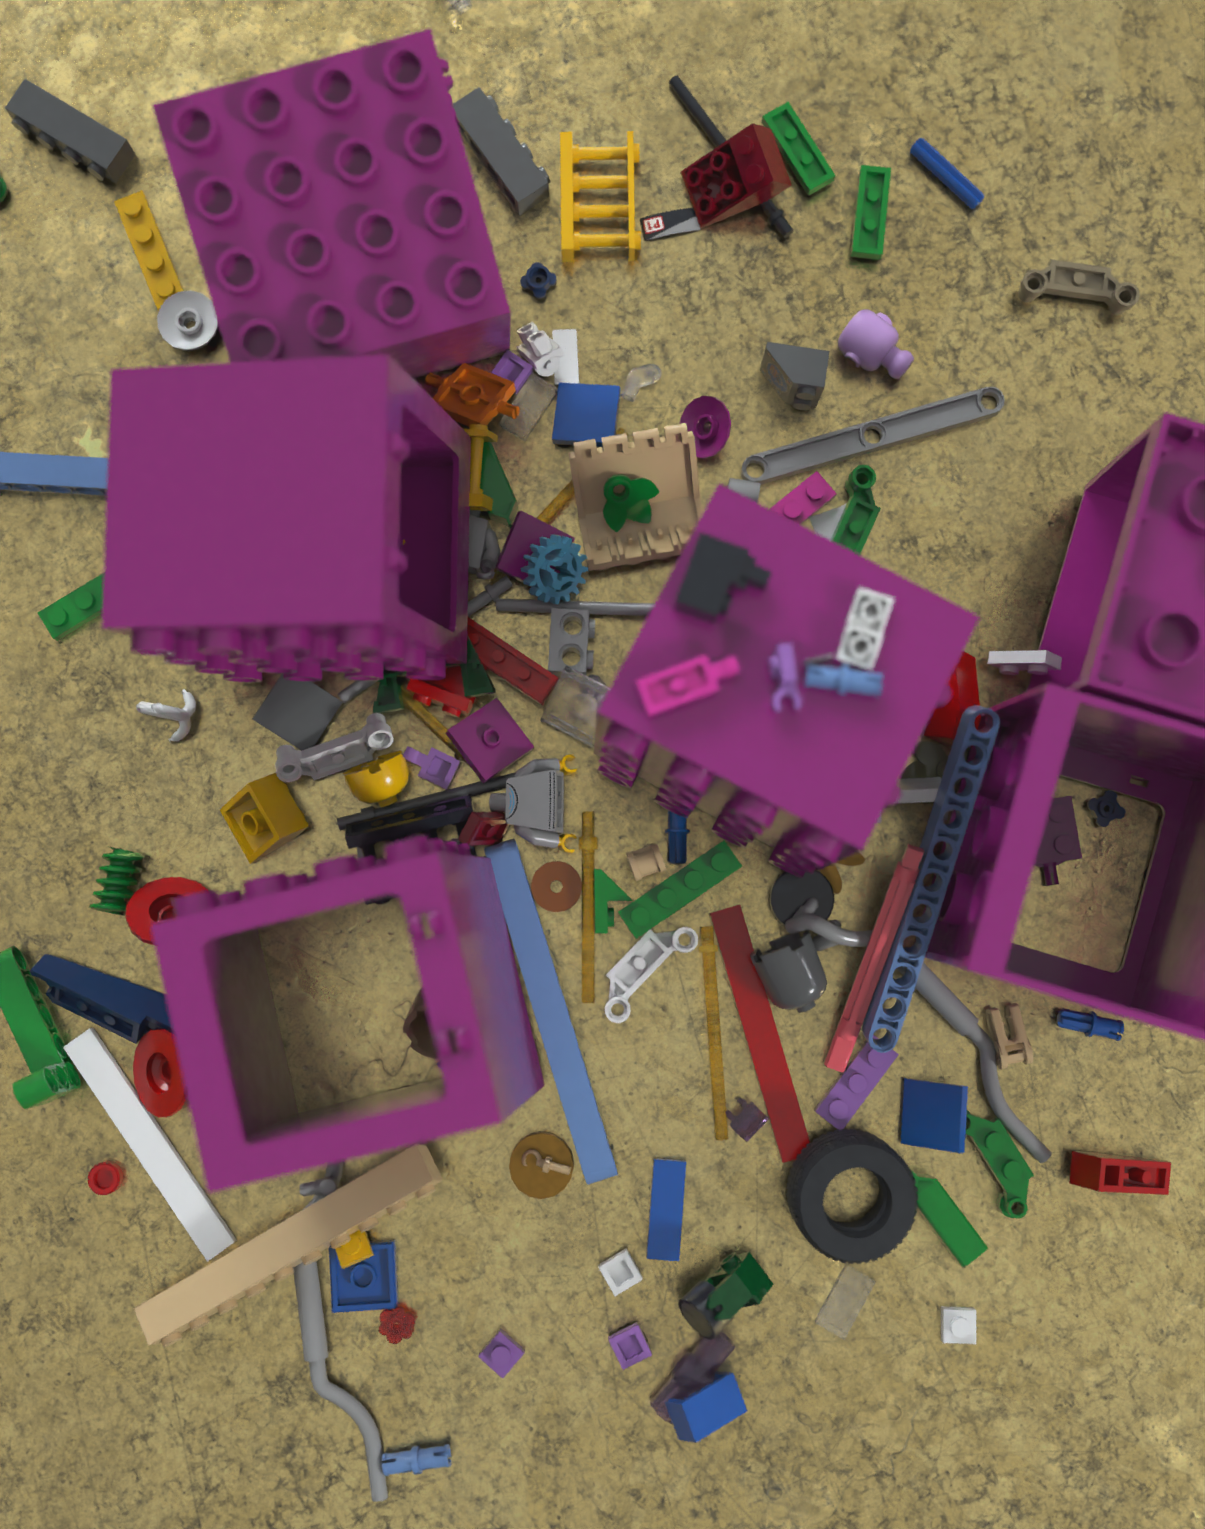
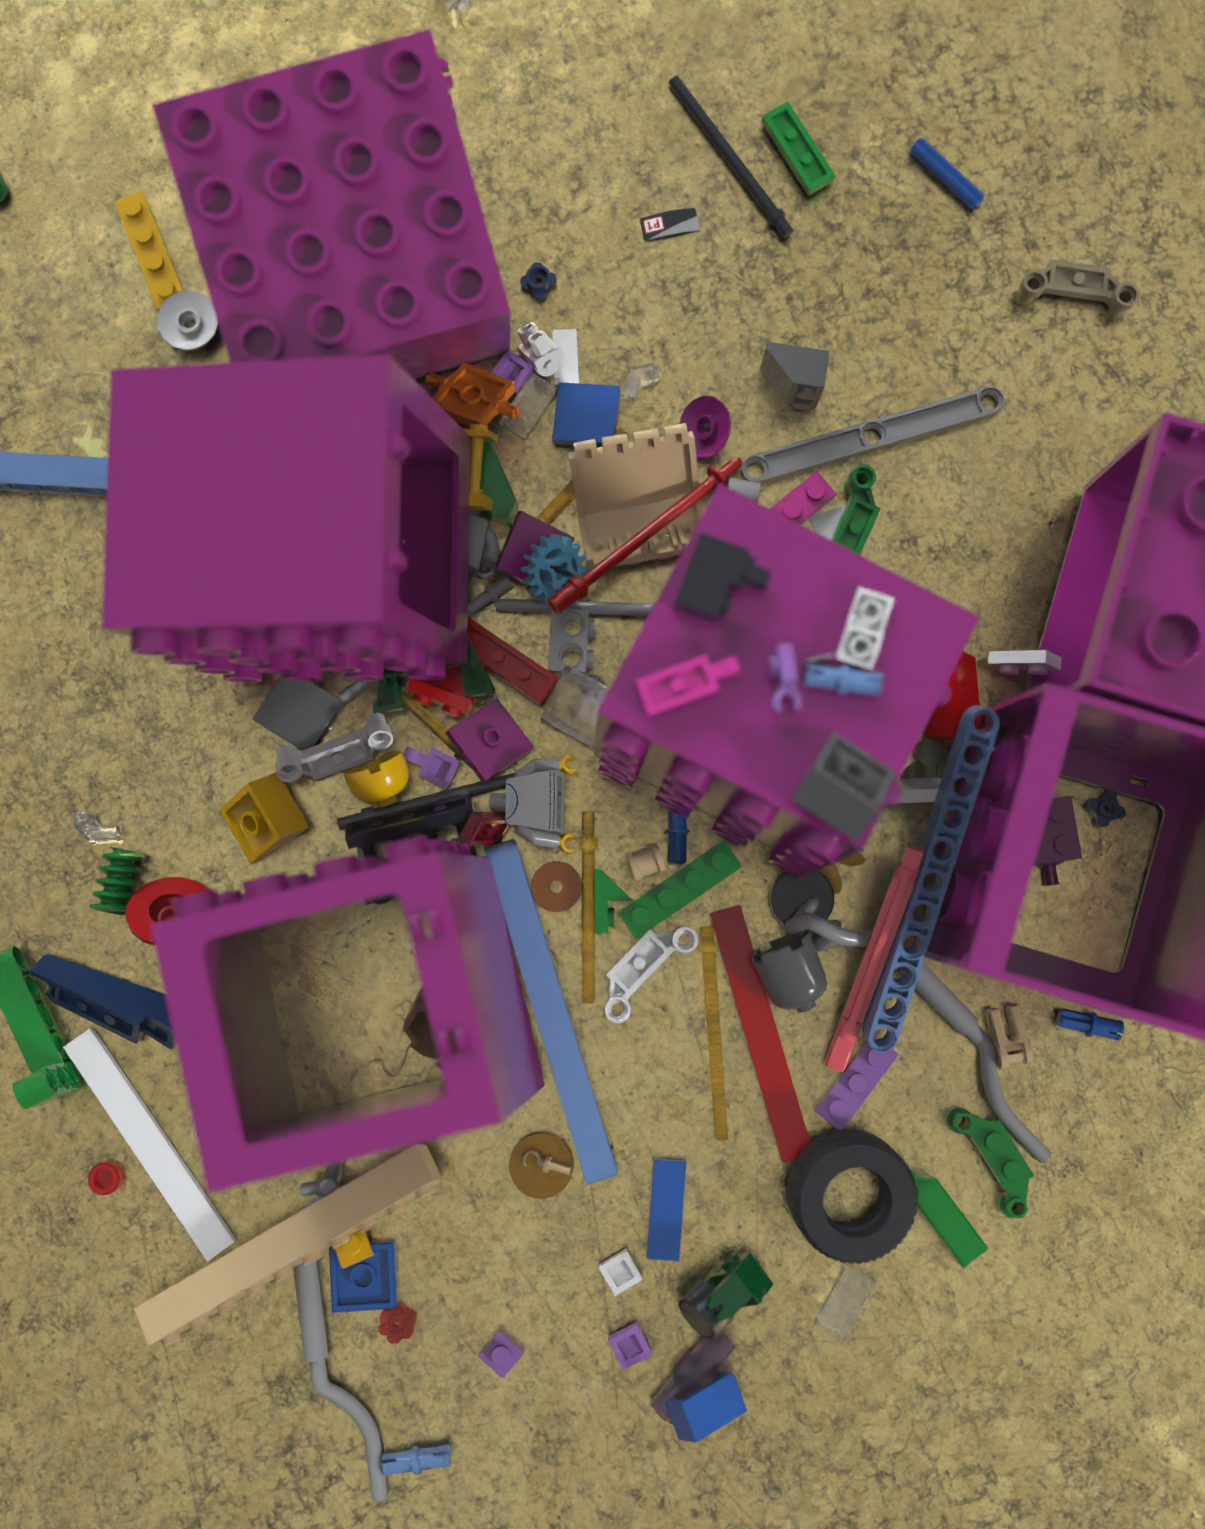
dark grey brick [5,79,135,183] -> none
green plate [38,573,104,641] -> none
red piece [133,1029,187,1117] -> none
white piece [136,689,196,742] -> none
dark grey brick [452,87,550,216] -> none
yellow fence [560,131,641,262] -> none
green plate [603,474,659,532] -> none
dark red slope [681,123,792,228] -> none
tile [725,1098,769,1142] -> none
lavender piece [838,309,914,379] -> none
green plate [850,165,891,260] -> none
blue tile [901,1078,968,1153] -> none
white plate [941,1306,976,1344] -> none
red slope [1069,1151,1171,1195] -> none
none -> clear arm [74,811,121,843]
none -> red bar [547,457,743,615]
none -> dark grey slope [791,731,896,840]

